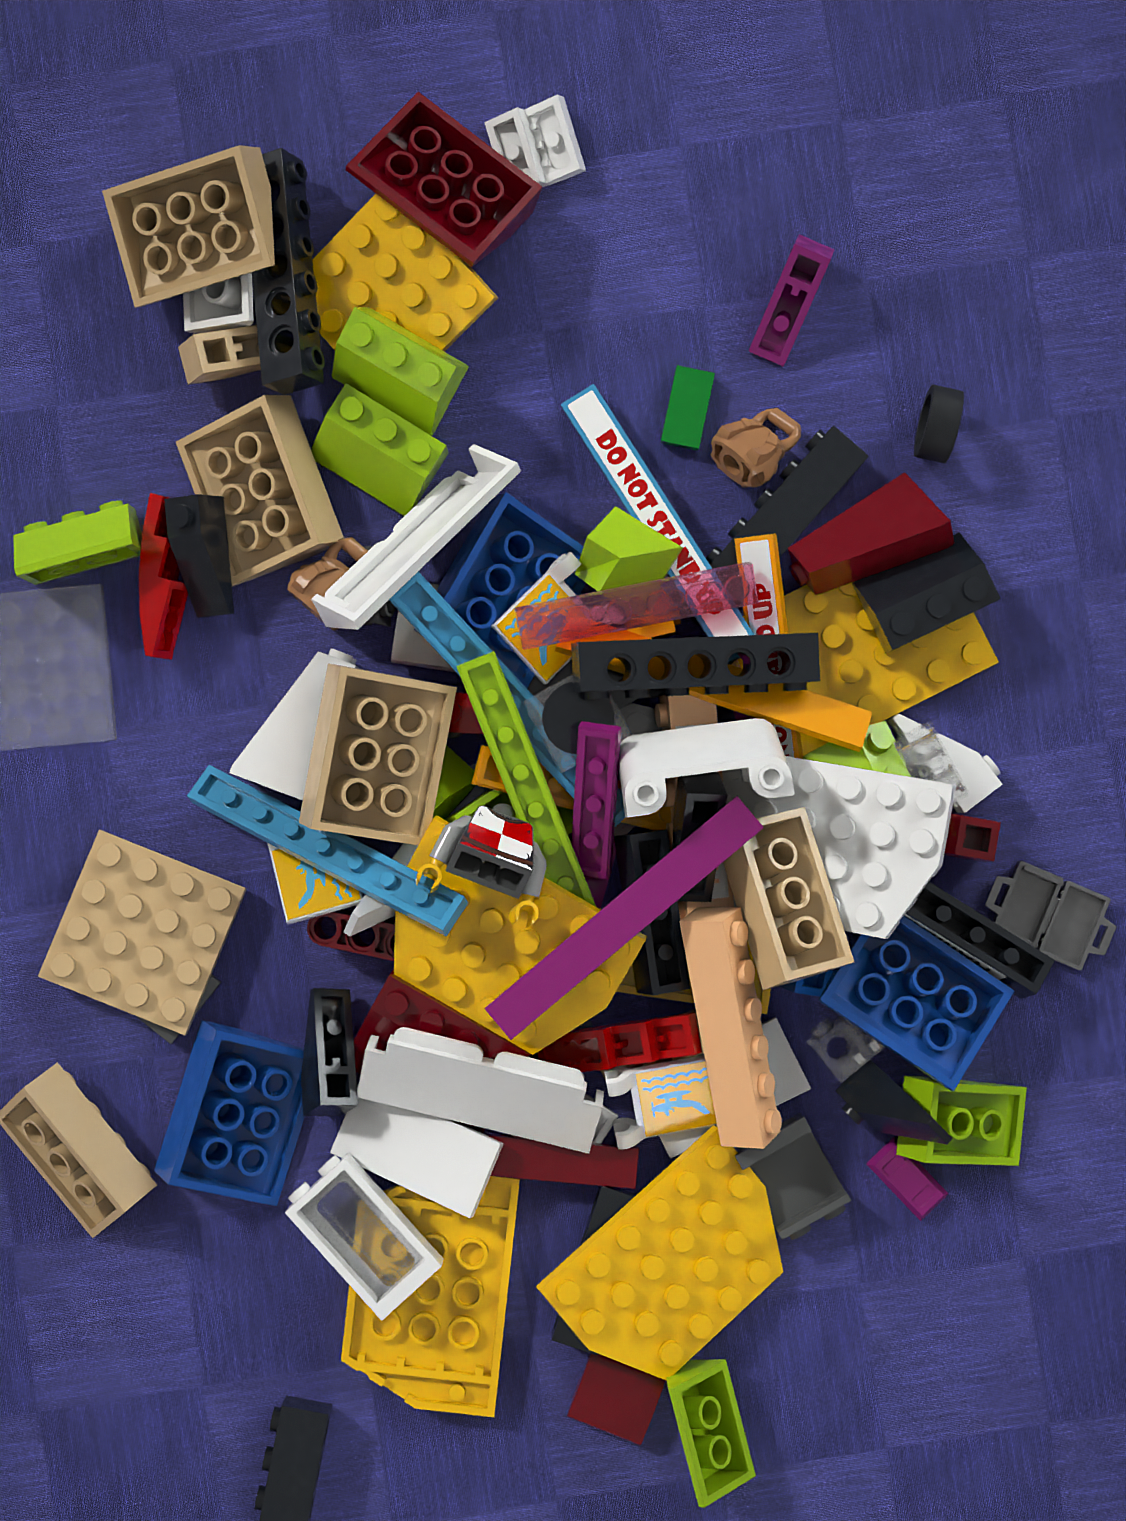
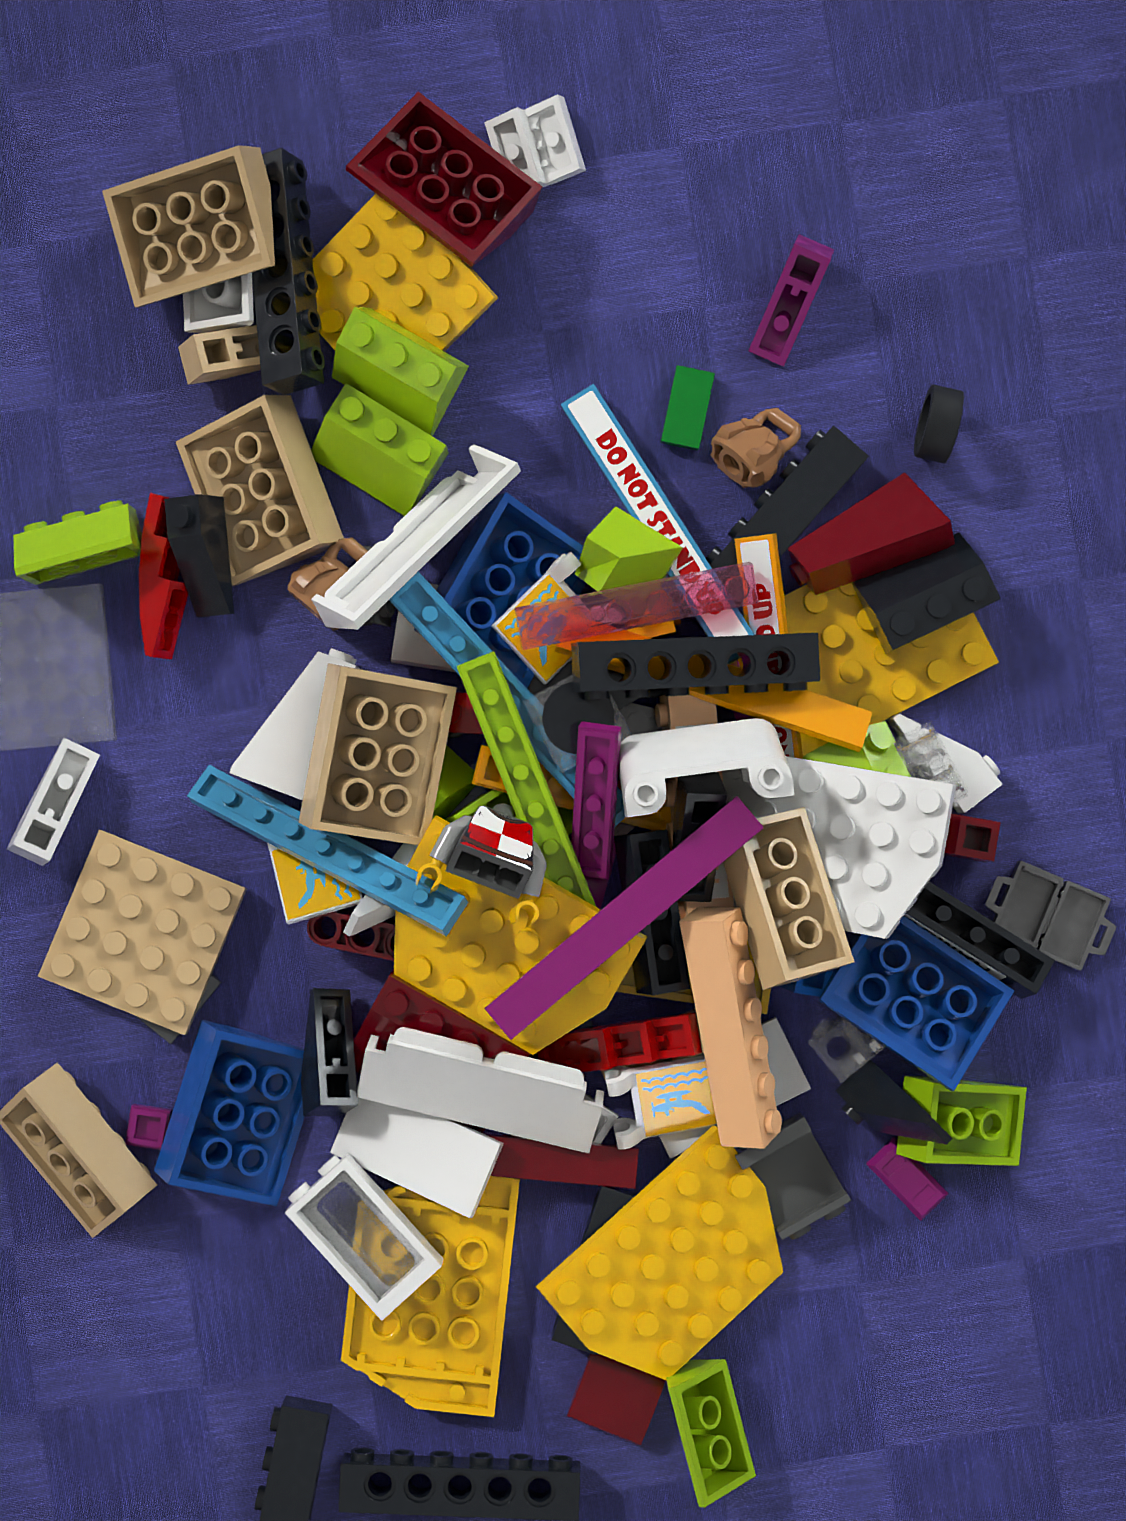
none -> white slope [7,738,100,866]
none -> magenta tile [126,1104,173,1150]
none -> black brick [339,1448,580,1521]

